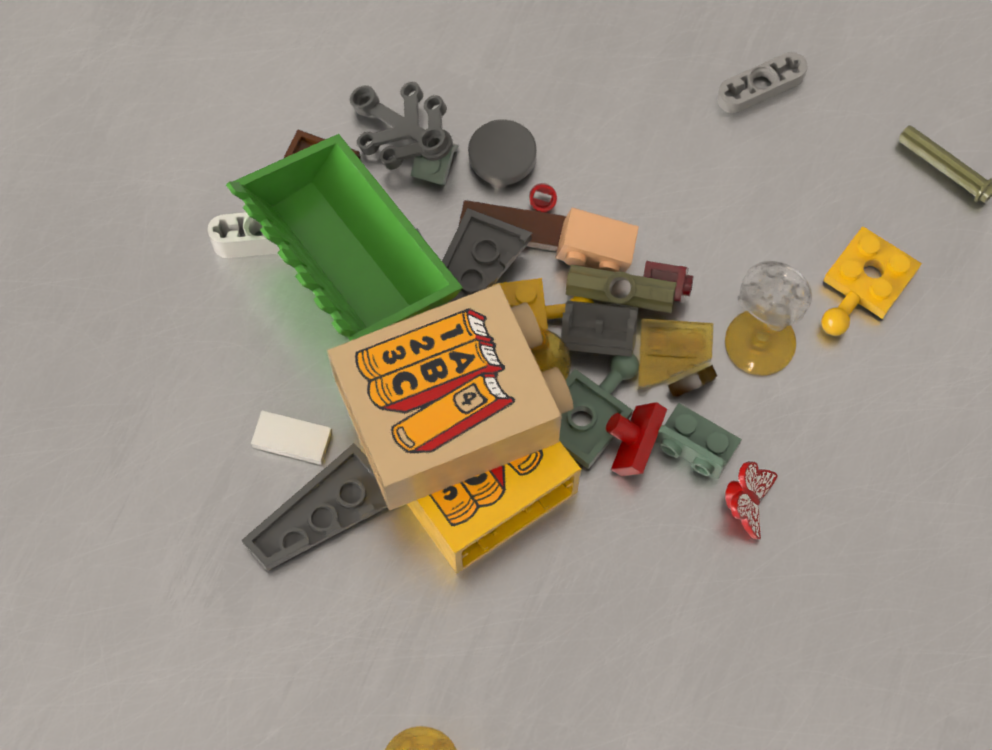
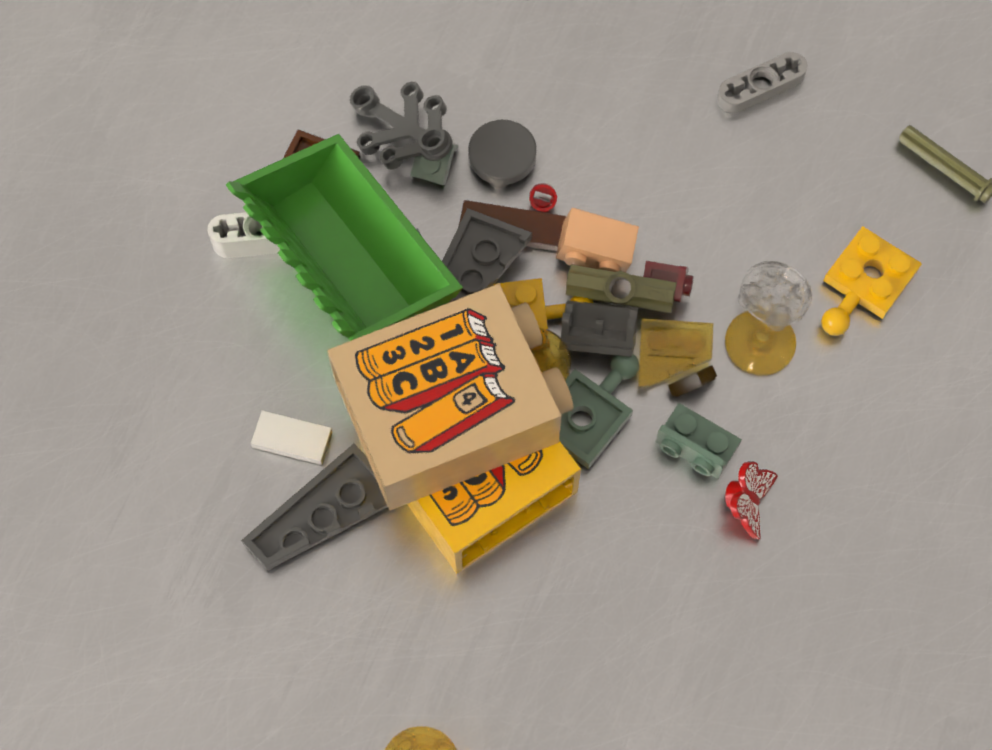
red tile [606,402,667,477] -> none

